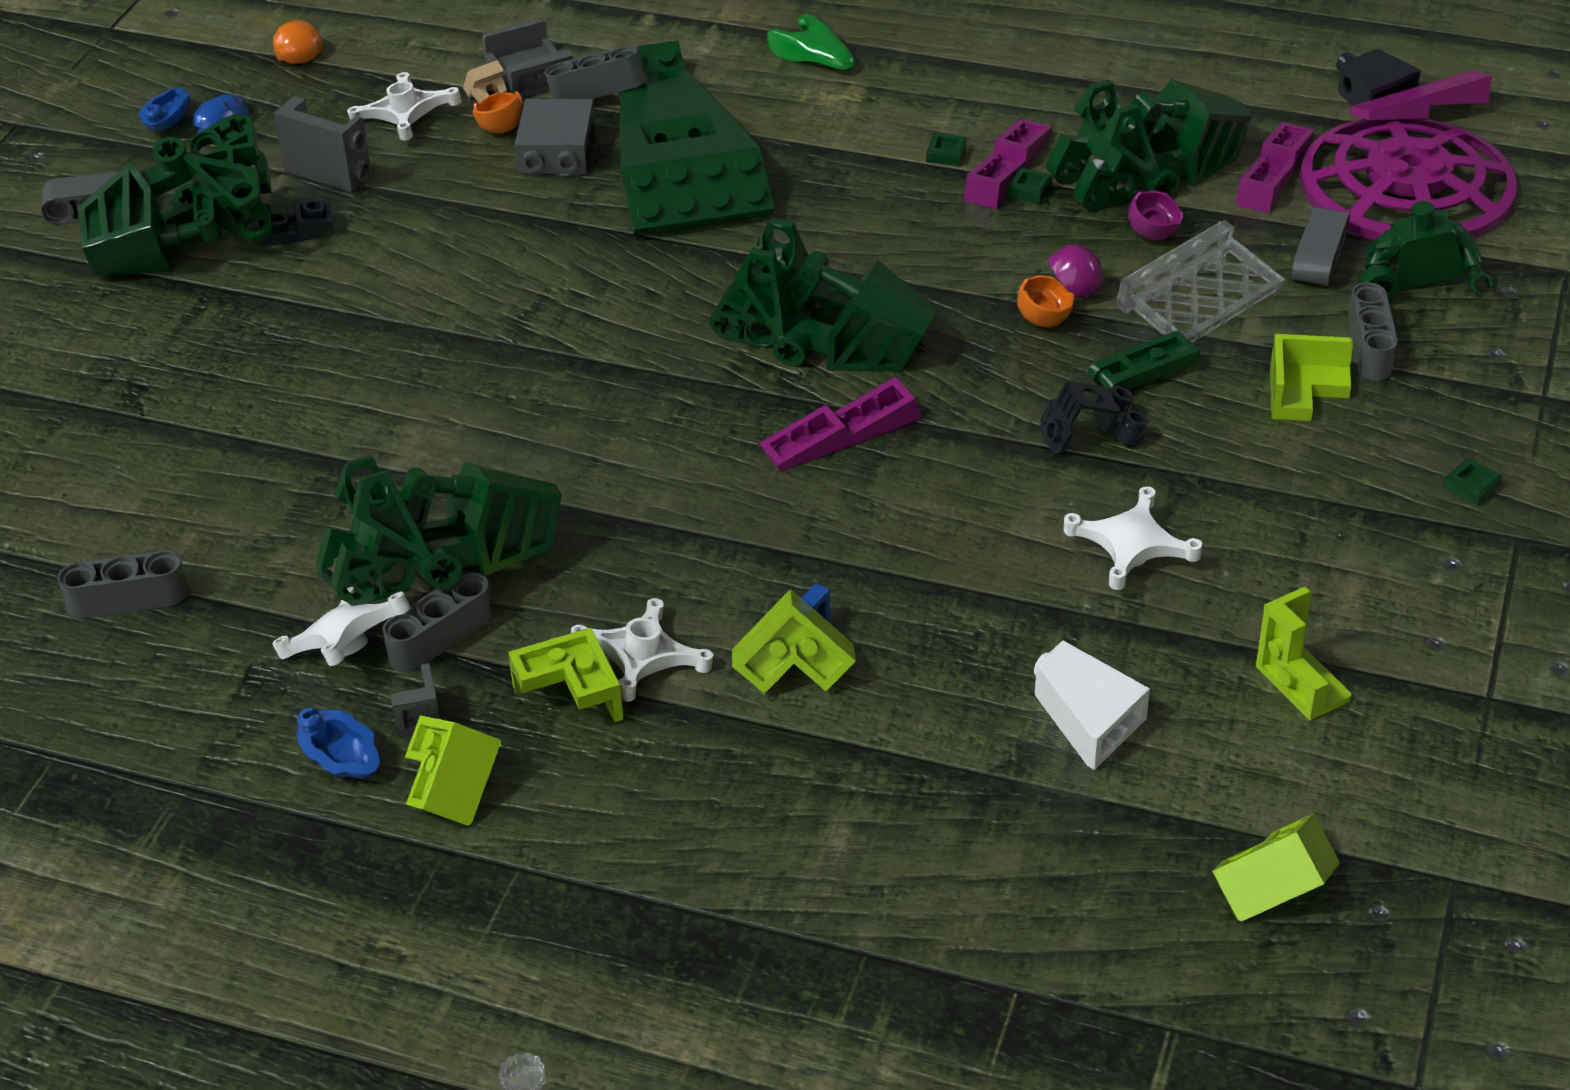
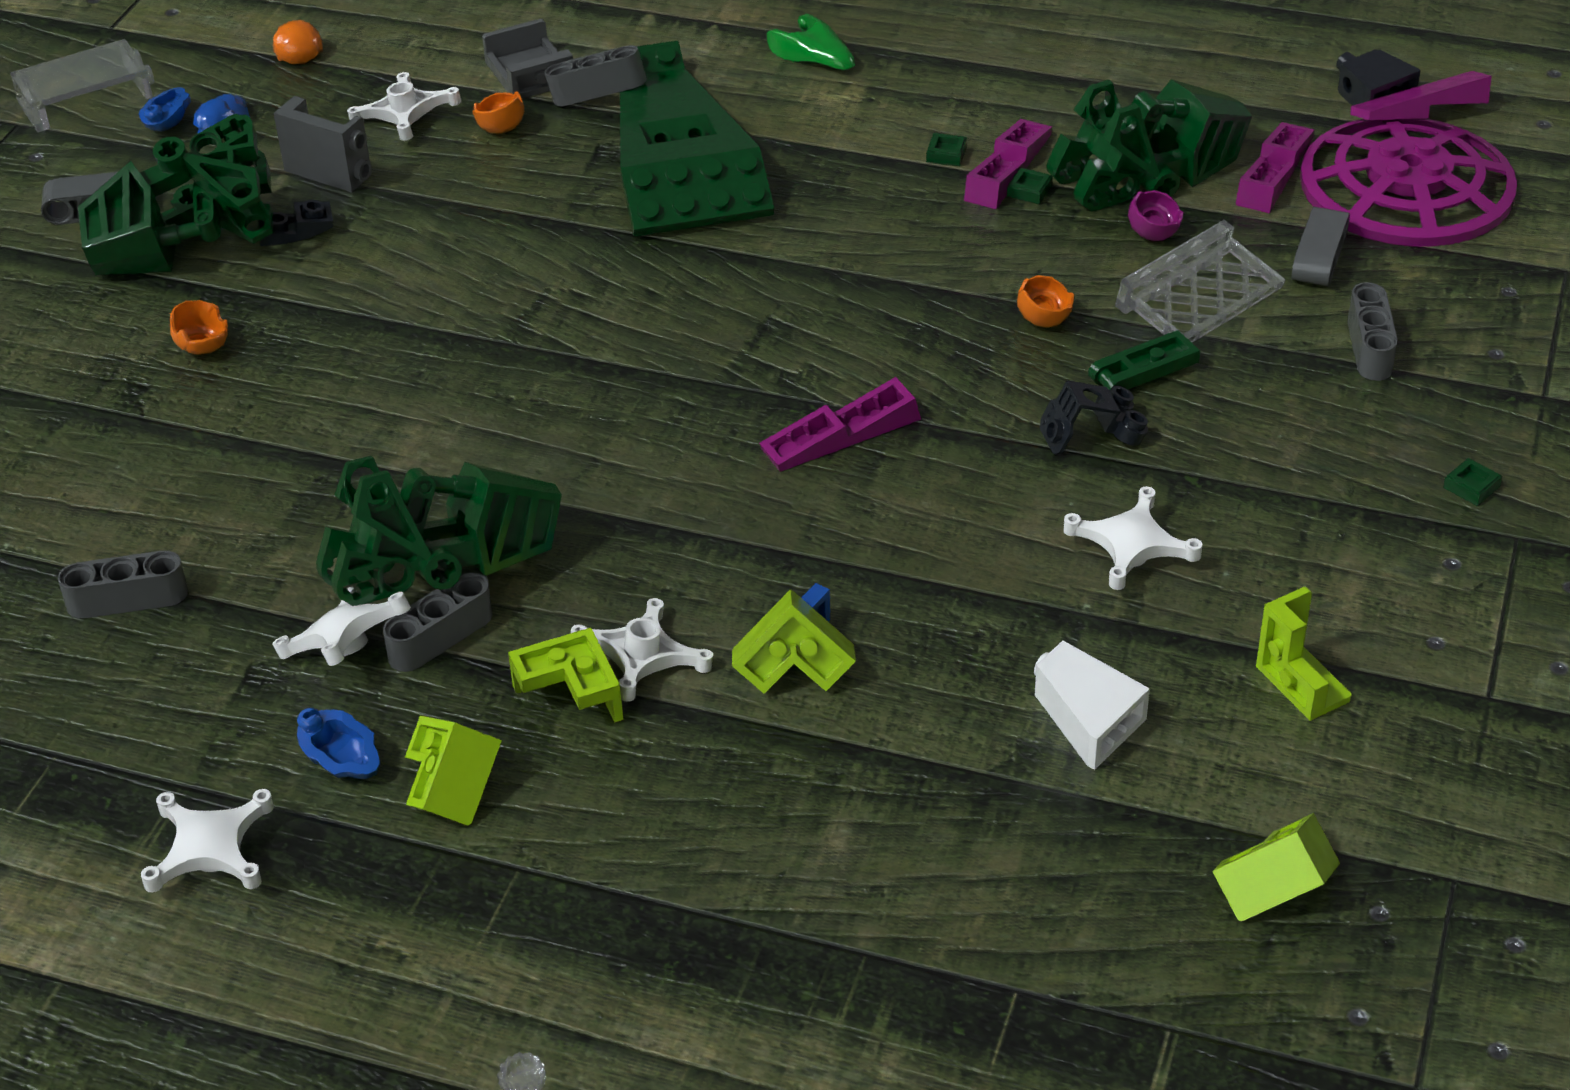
dark grey panel [390,663,440,737] -> none
tan tile [463,60,507,103] -> none
dark grey panel [515,99,596,174] -> none
dark green piece [709,218,937,372] -> none
magenta hair [1048,244,1104,299] -> none
lime panel [1270,334,1353,421] -> none
dark green torso [1359,201,1493,301] -> none
none -> clear panel [10,39,154,133]
none -> white piece [141,789,274,893]
none -> orange hair [170,300,228,355]

